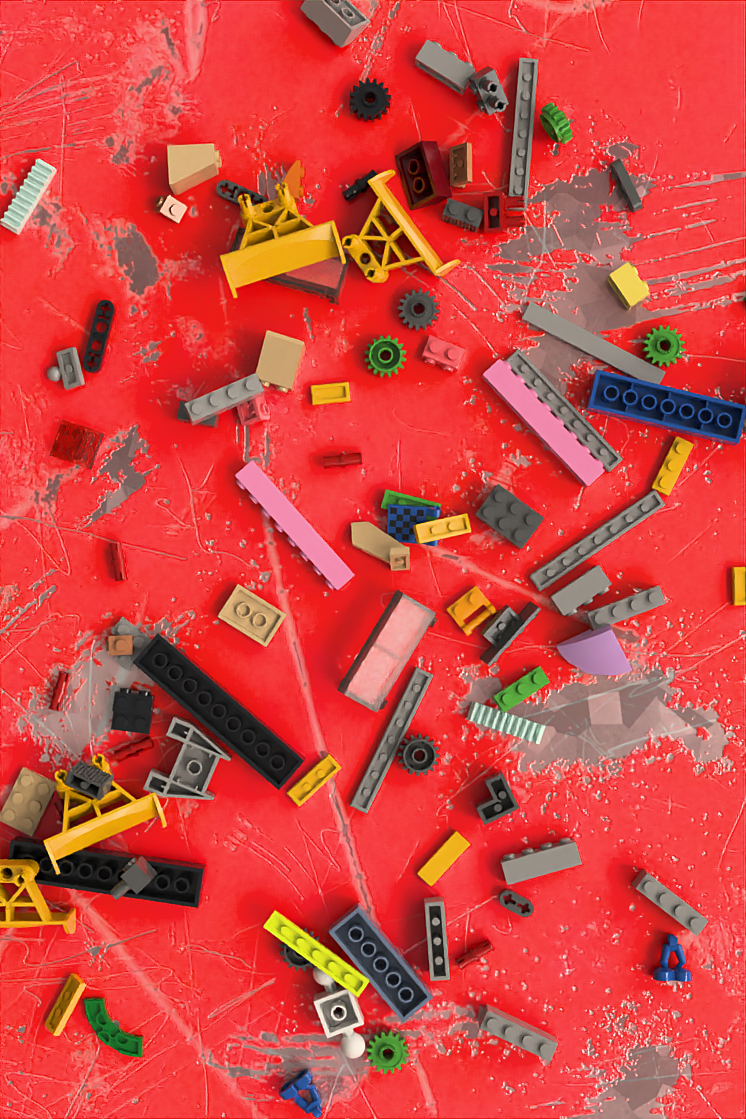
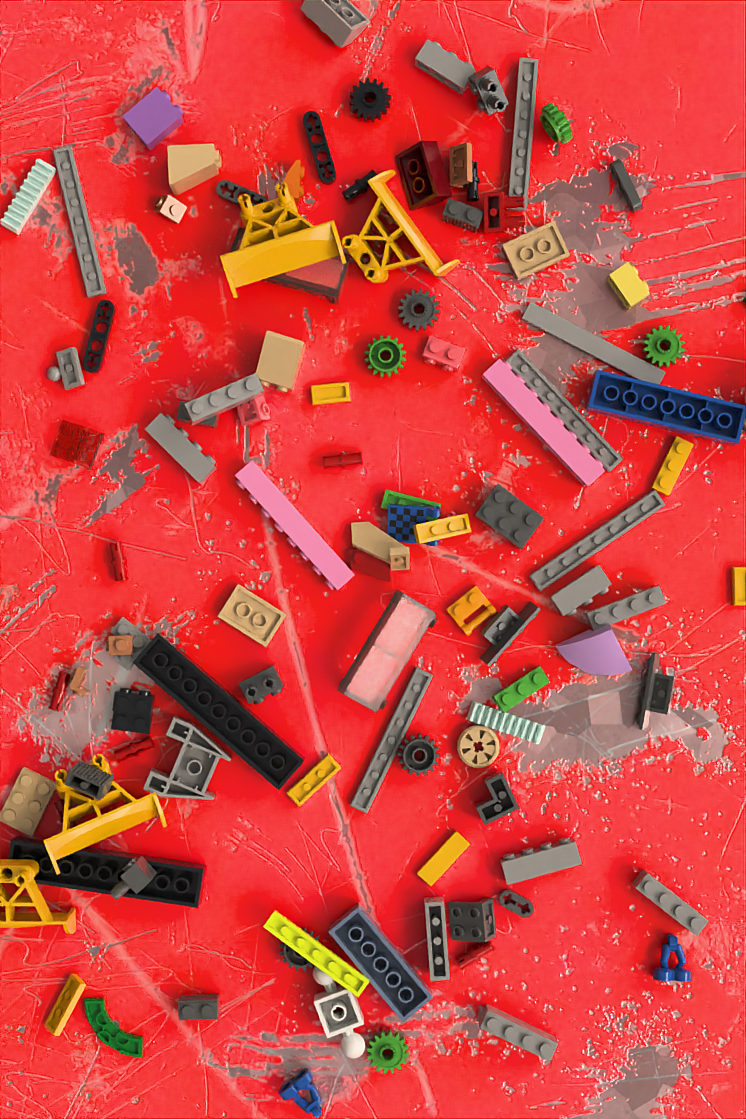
none -> light grey tile [53,145,107,298]
none -> nougat bracket [69,666,91,697]
none -> medium lavender brick [122,87,184,151]
none -> light grey brick [145,413,217,485]
none -> dark grey brick [178,994,220,1020]
none -> dark grey brick [239,665,284,705]
none -> black beam [303,111,336,185]
none -> red wing [349,549,391,582]
none -> dark grey bracket [448,898,496,942]
none -> tan wheel [457,725,500,768]
none -> black pin [465,161,480,202]
none -> tan plate [502,221,570,280]
none -> dark grey bracket [637,653,676,730]

